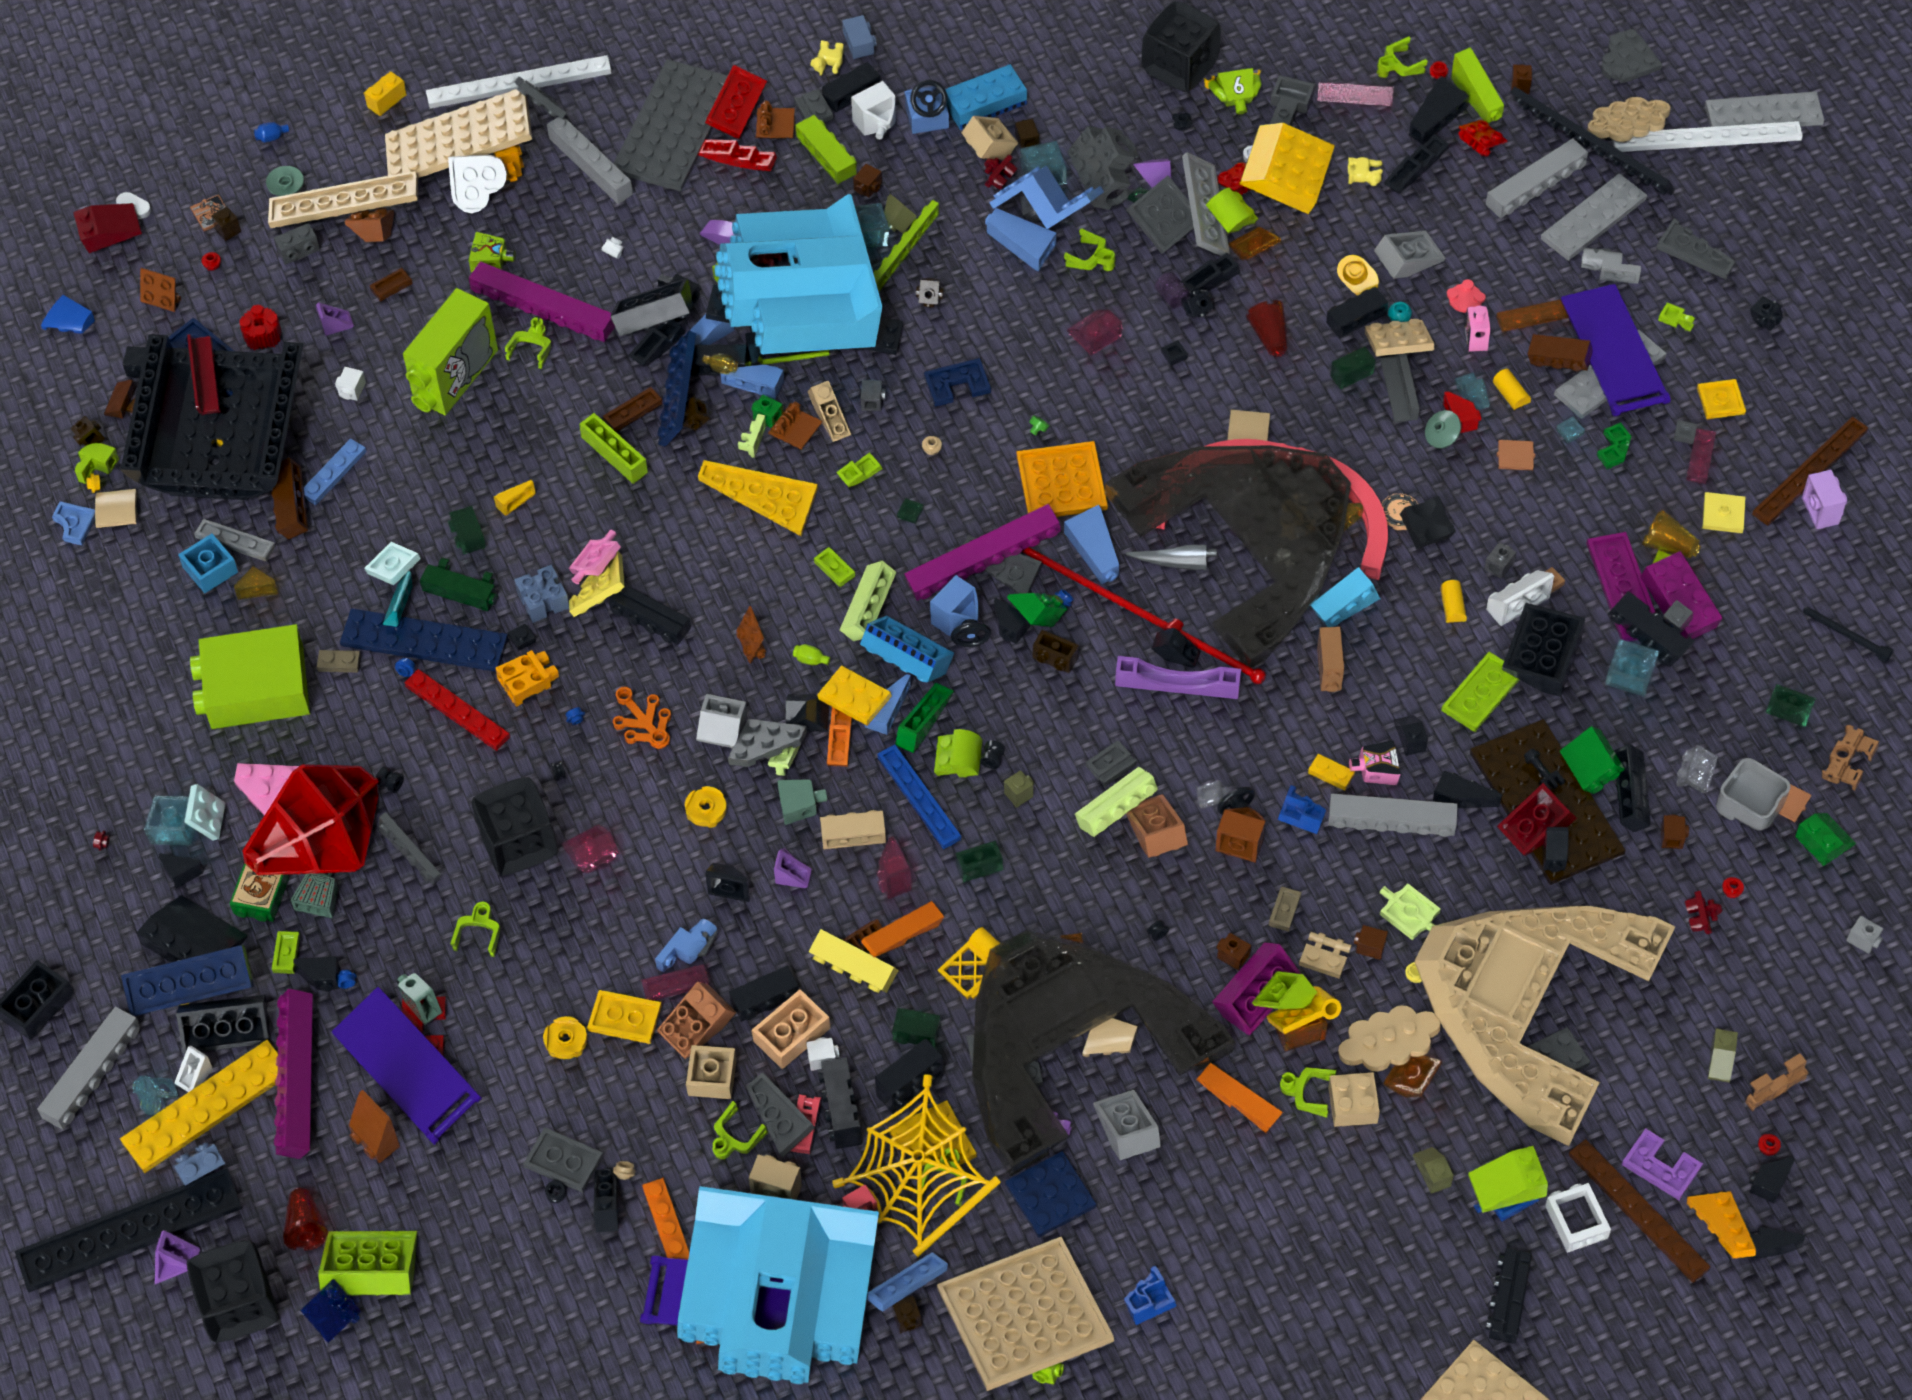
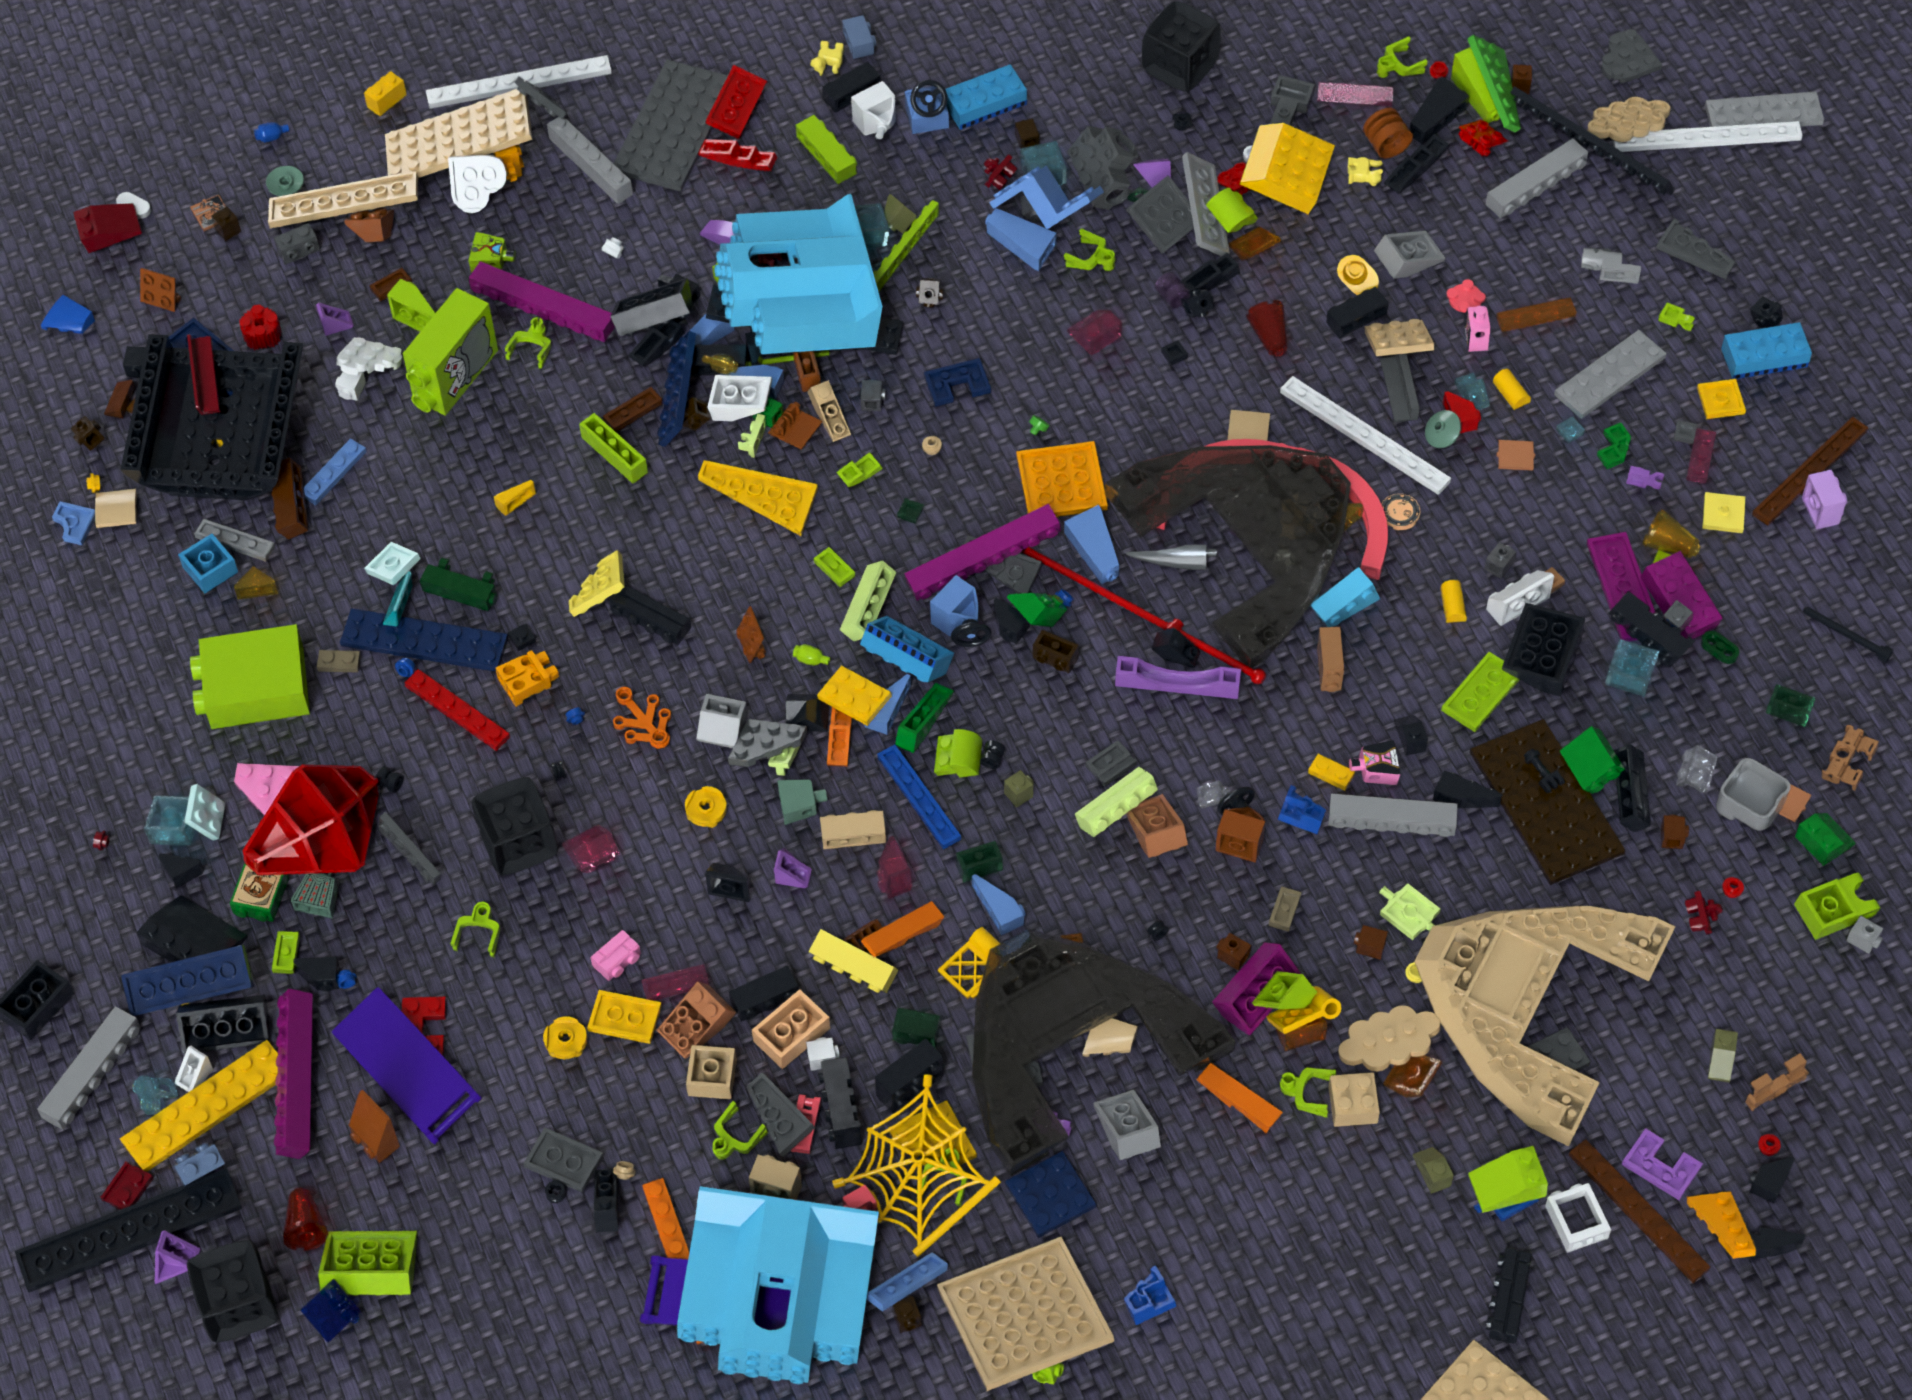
lime brick [75,443,119,484] -> none
red plate [201,252,221,270] -> none
sand green torso [397,973,442,1025] -> none
clear green brick [448,506,486,555] -> none
sand blue brick [514,565,569,623] -> none
bright pink plate [569,530,621,584] -> none
medium blue plate [655,919,718,973] -> none
dark orange hinge [756,101,795,138] -> none
dark grey plate [794,89,834,123] -> none
reddish brown brick [853,164,882,198] -> none
tan brick [962,116,1018,160] -> none
lime torso [1204,68,1262,114] -> none
tan plate [1299,932,1352,979] -> none
clear green brick [1330,346,1375,389] -> none
teal plate [1388,302,1412,322] -> none
black brick [1400,496,1456,549] -> none
dark red slope [1497,783,1577,856] -> none
reddish brown brick [1528,334,1593,371] -> none
light grey plate [1541,173,1647,261] -> none
black slope [1542,827,1569,872] -> none
dark purple flag [1561,284,1671,417] -> none
none -> dark red plate [100,1161,154,1210]
none -> white plate [337,337,402,375]
none -> lime slope [387,279,435,332]
none -> bright pink brick [590,930,641,981]
none -> white slope [707,375,772,421]
none -> dark orange brick [793,351,821,392]
none -> medium blue slope [972,874,1026,935]
none -> white plate [1280,376,1451,495]
none -> dark orange wheel [1363,108,1413,159]
none -> bright green wing [1467,35,1521,132]
none -> medium lavender plate [1626,466,1664,489]
none -> dark green plate [1701,631,1739,664]
none -> dark azure brick [1721,322,1812,379]
none -> lime brick [1794,873,1881,940]

